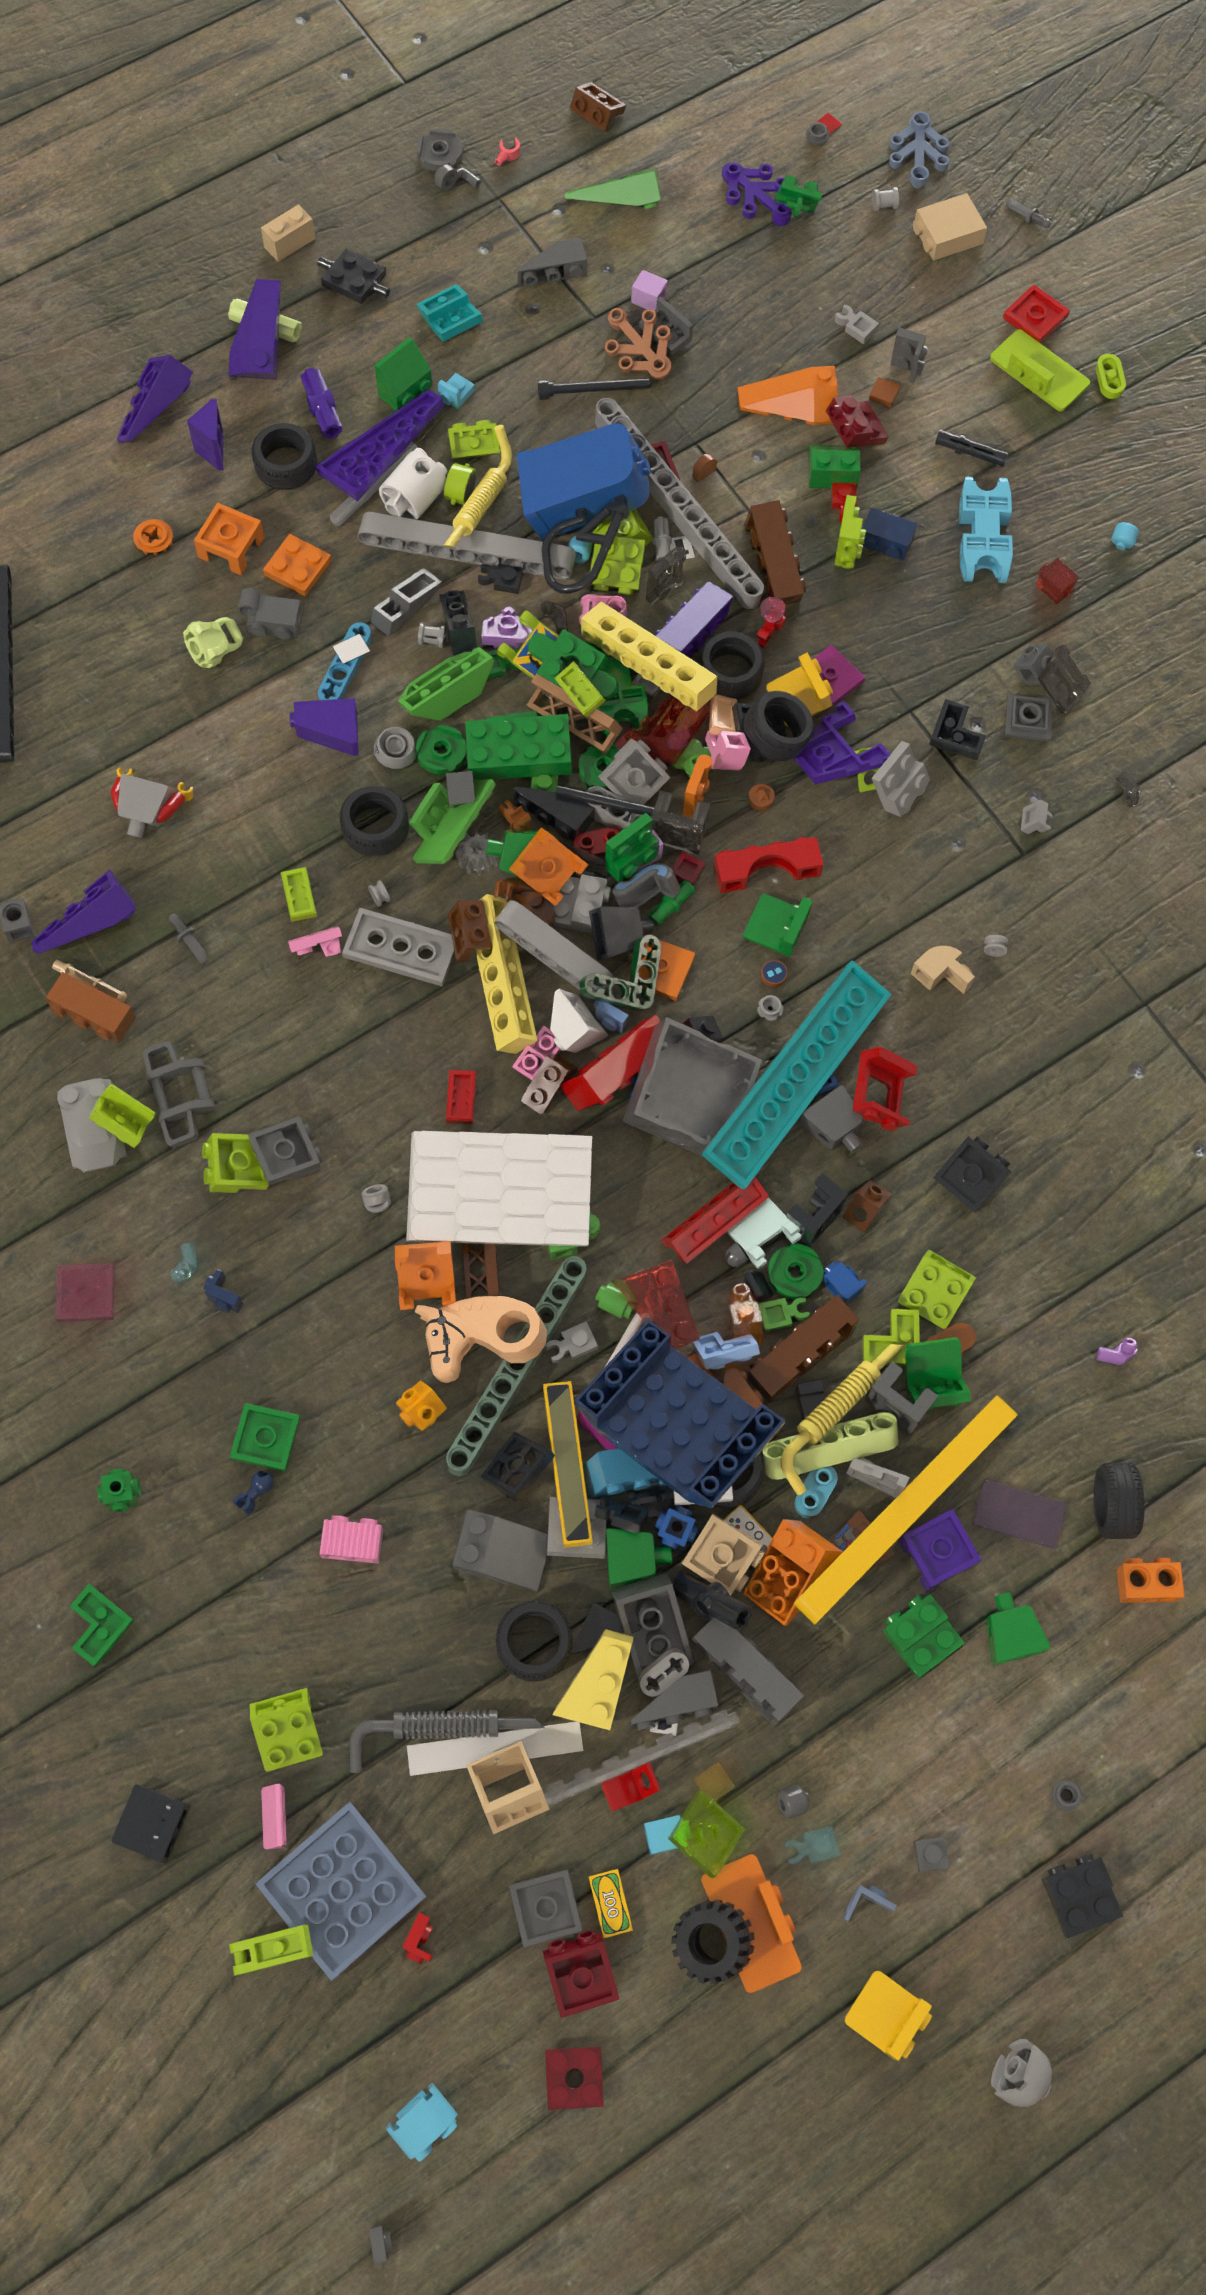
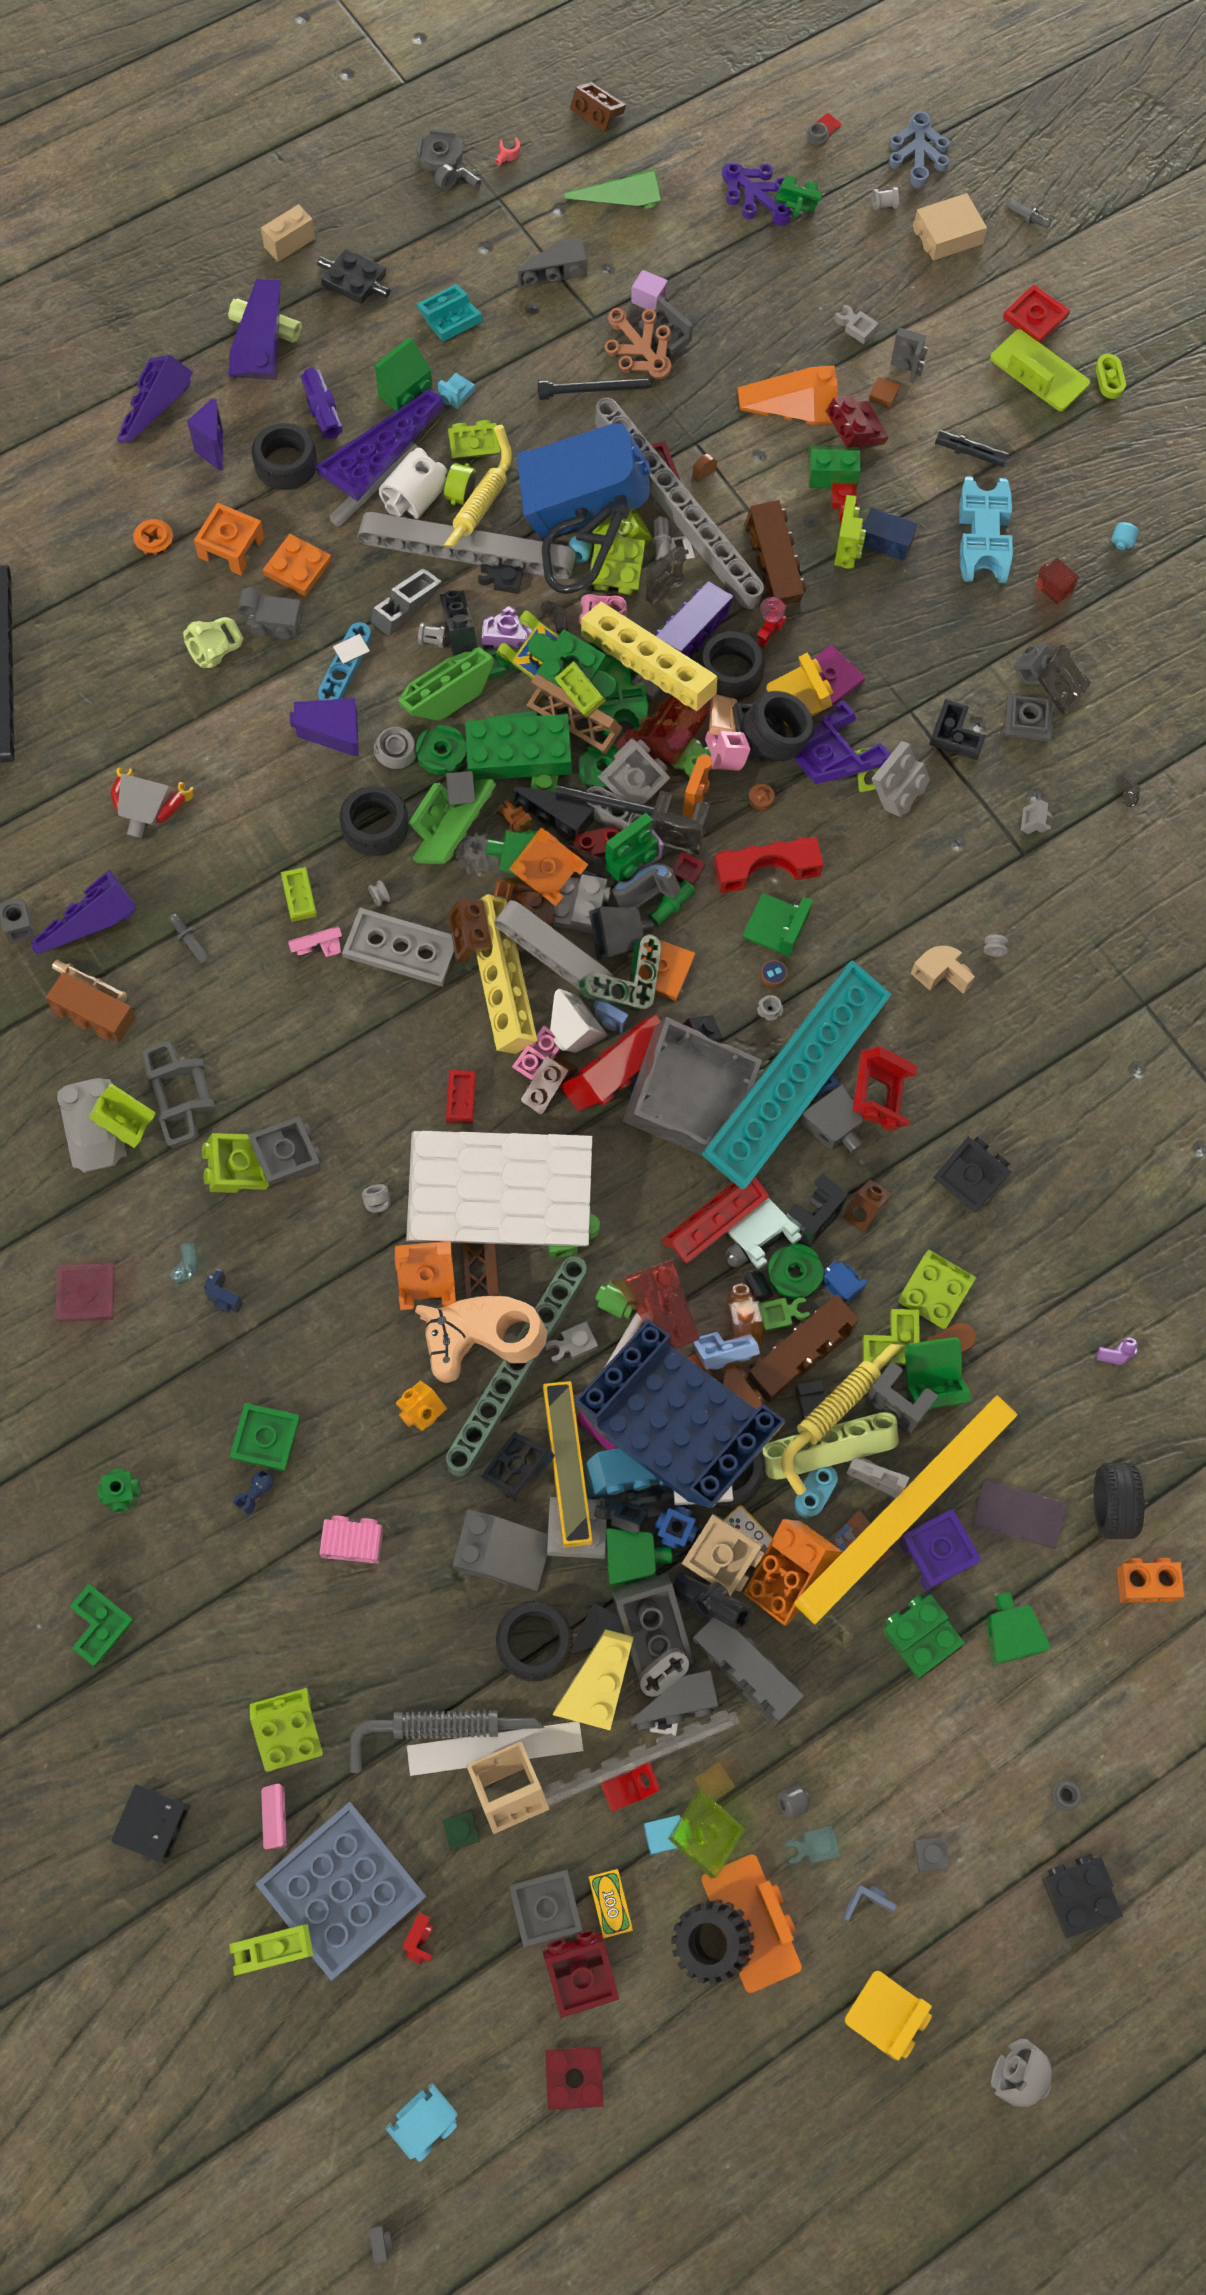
none -> dark green plate [442,1812,480,1851]

